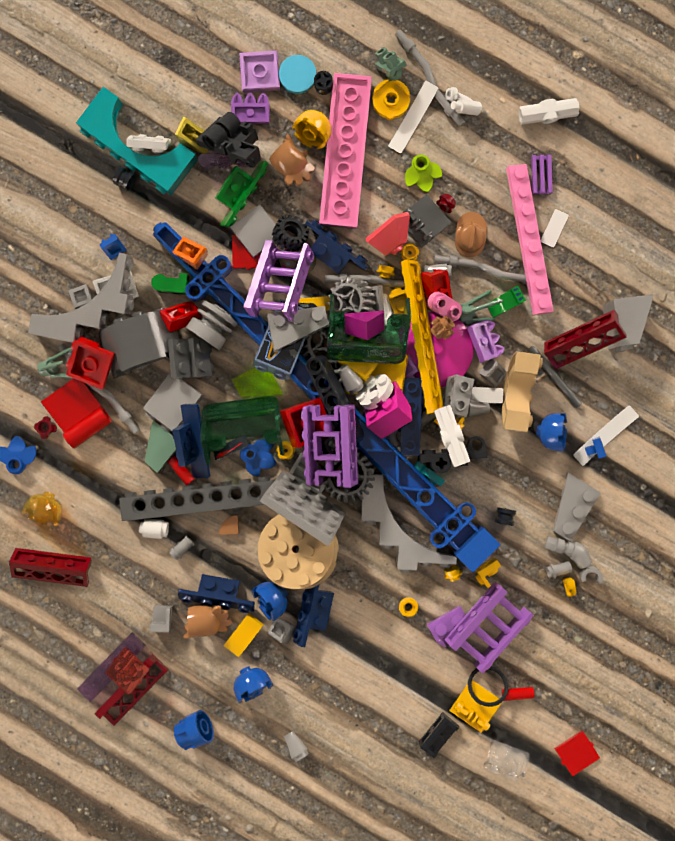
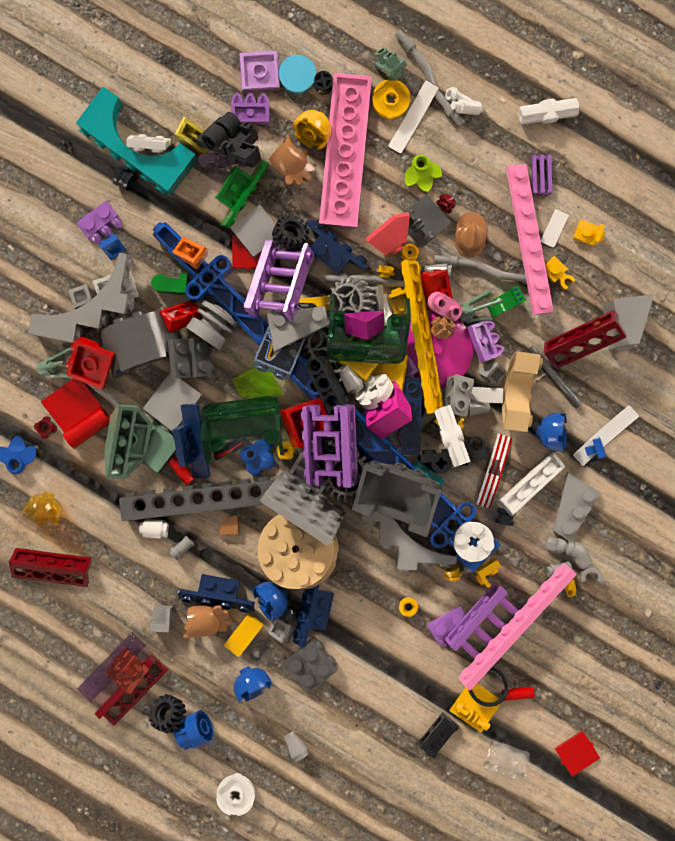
none -> medium lavender plate [76,200,122,244]
none -> sand green wedge [104,405,152,479]
none -> black tyre [149,694,186,734]
none -> white plate [216,773,256,816]
none -> black hinge [281,606,297,620]
none -> dark grey plate [283,638,338,693]
none -> dark grey cylinder [352,461,442,537]
none -> white plate [453,522,494,562]
none -> bright pink plate [459,564,577,690]
none -> sticker [476,434,512,509]
none -> white tile [499,452,566,516]
none -> yellow plate [545,256,575,290]
none -> yellow bracket [572,220,606,247]

